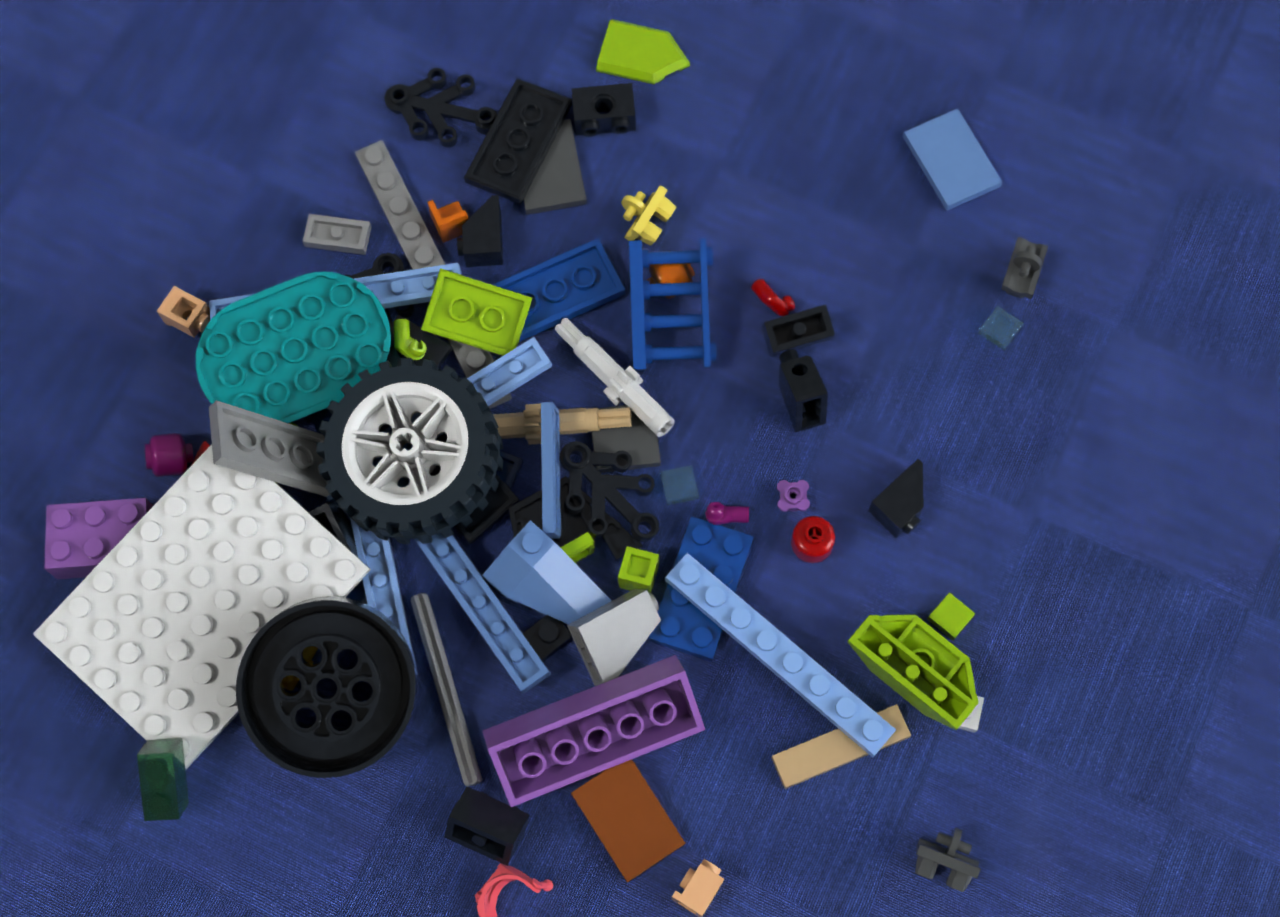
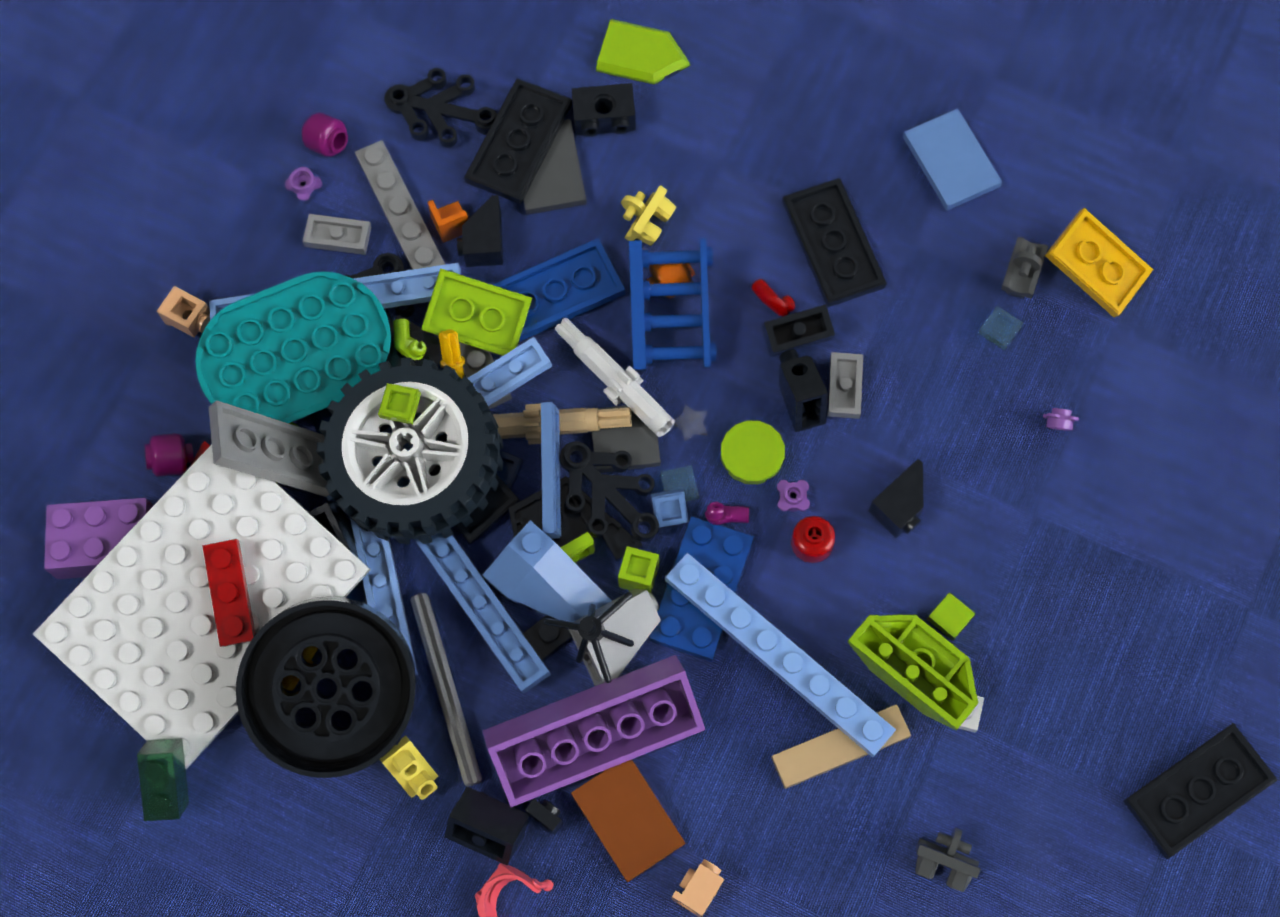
none -> red plate [202,539,256,647]
none -> medium lavender plate [285,167,322,201]
none -> magenta head [302,112,348,157]
none -> lime tile [378,383,421,425]
none -> light yellow hips [380,735,438,800]
none -> yellow axle [439,329,466,379]
none -> black plate [525,799,563,835]
none -> black plant [544,592,634,683]
none -> medium blue tile [651,488,689,528]
none -> clear piece [674,404,707,441]
none -> lime tile [721,420,785,485]
none -> black tile [782,178,887,308]
none -> light grey plate [827,352,863,419]
none -> medium lavender plate [1043,408,1079,431]
none -> yellow tile [1045,208,1153,318]
none -> black tile [1123,723,1278,859]

